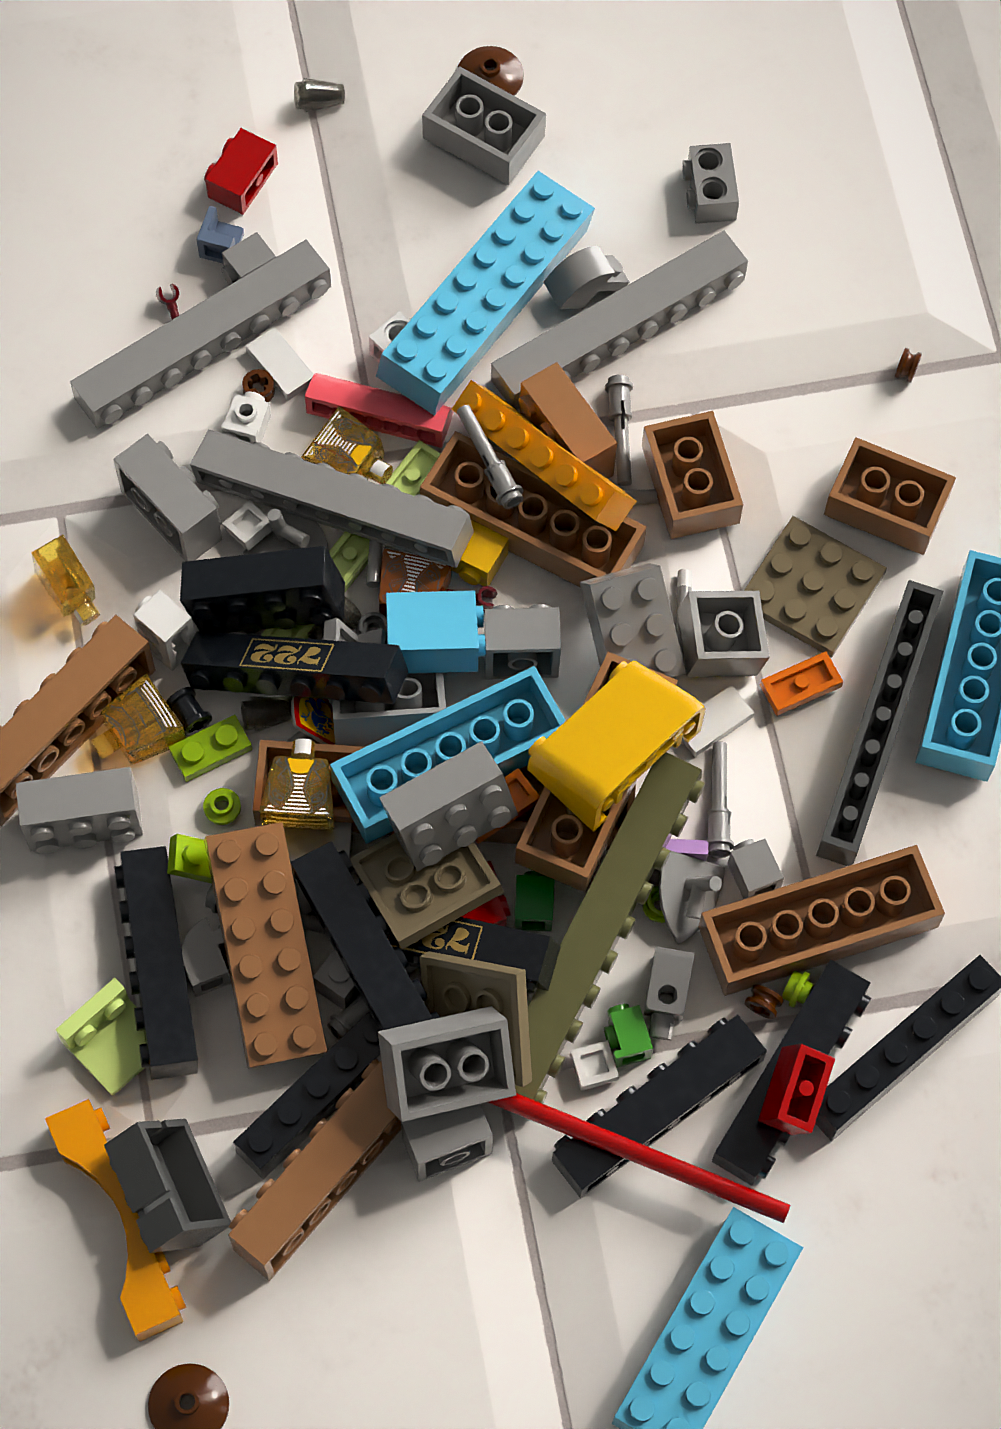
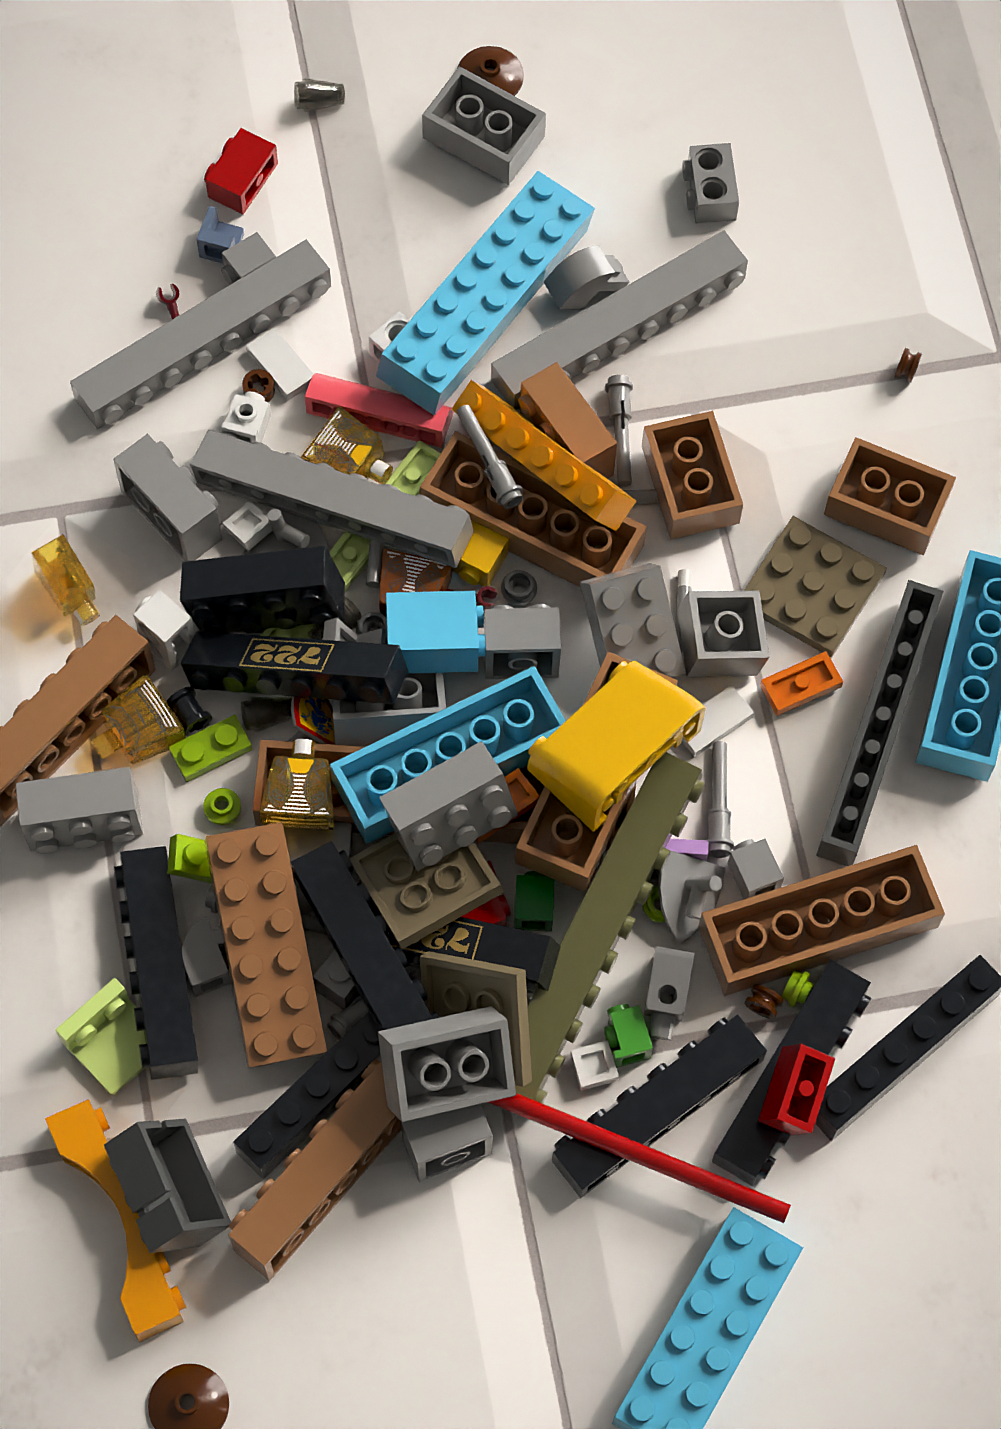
none -> dark grey plate [501,570,537,606]

